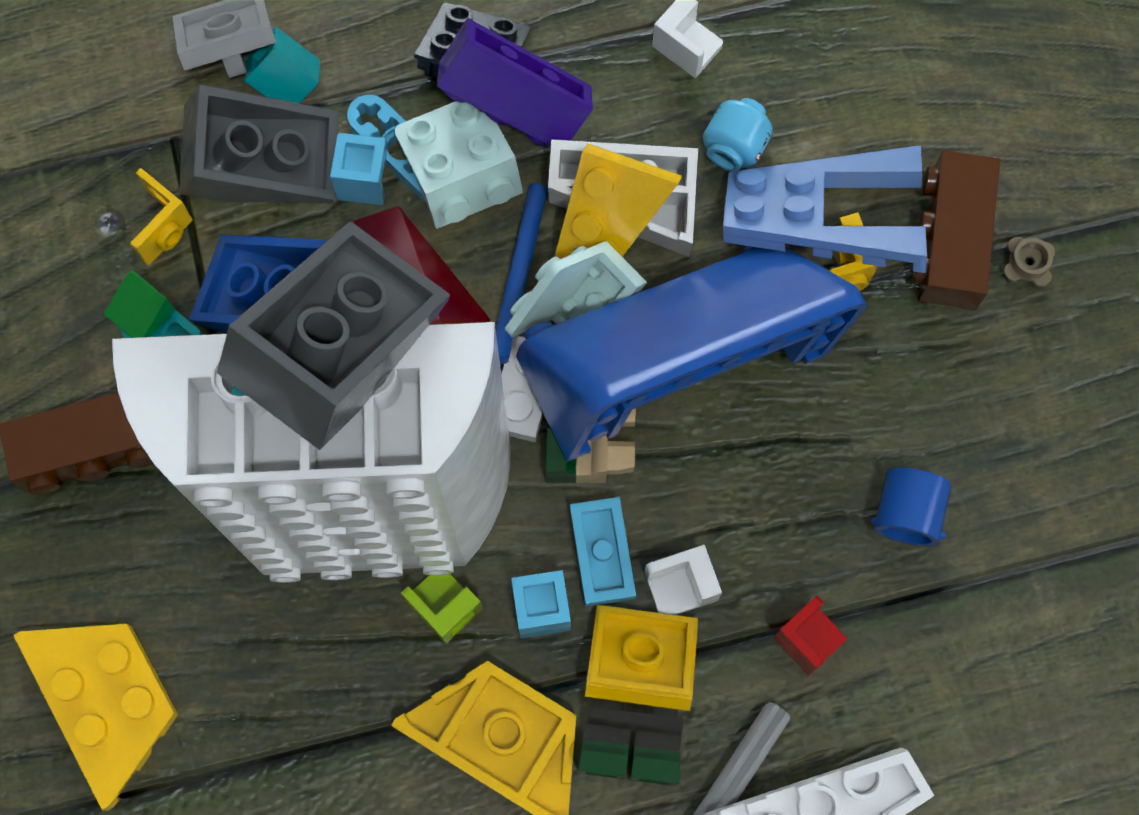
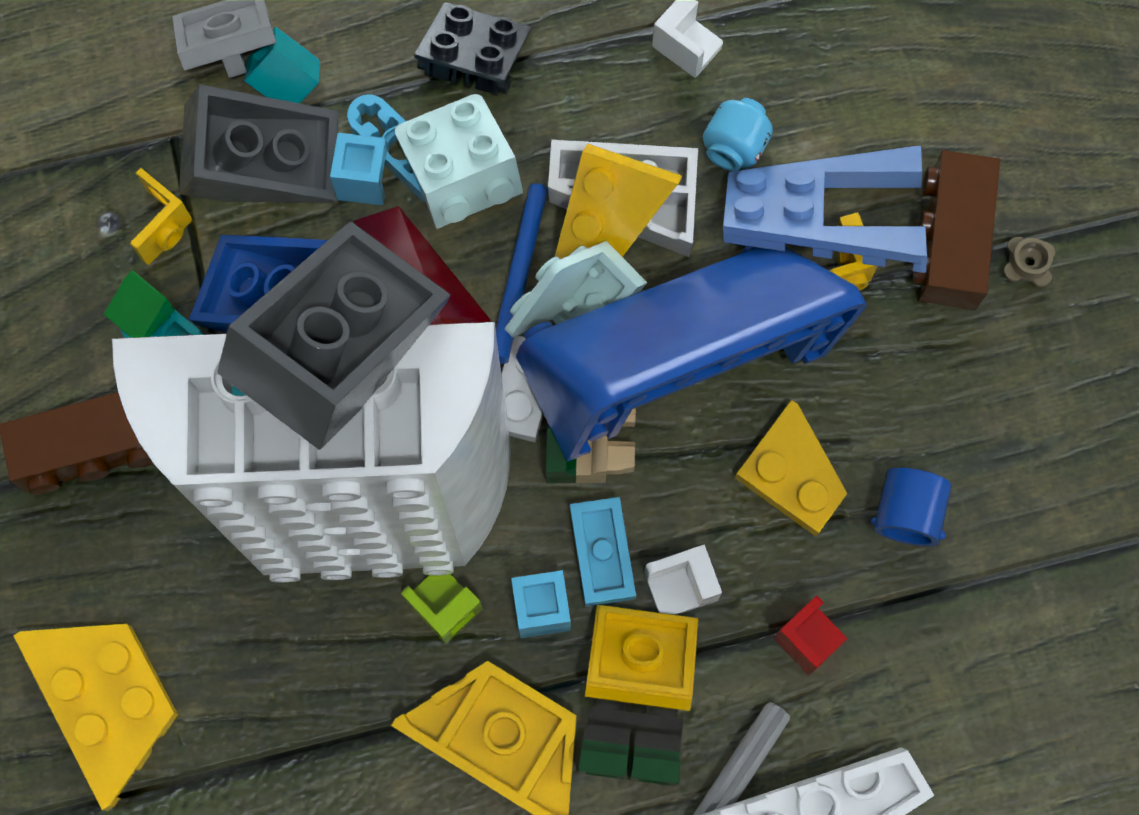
dark purple brick [437,18,593,147] -> none
none -> yellow wing [735,400,848,536]

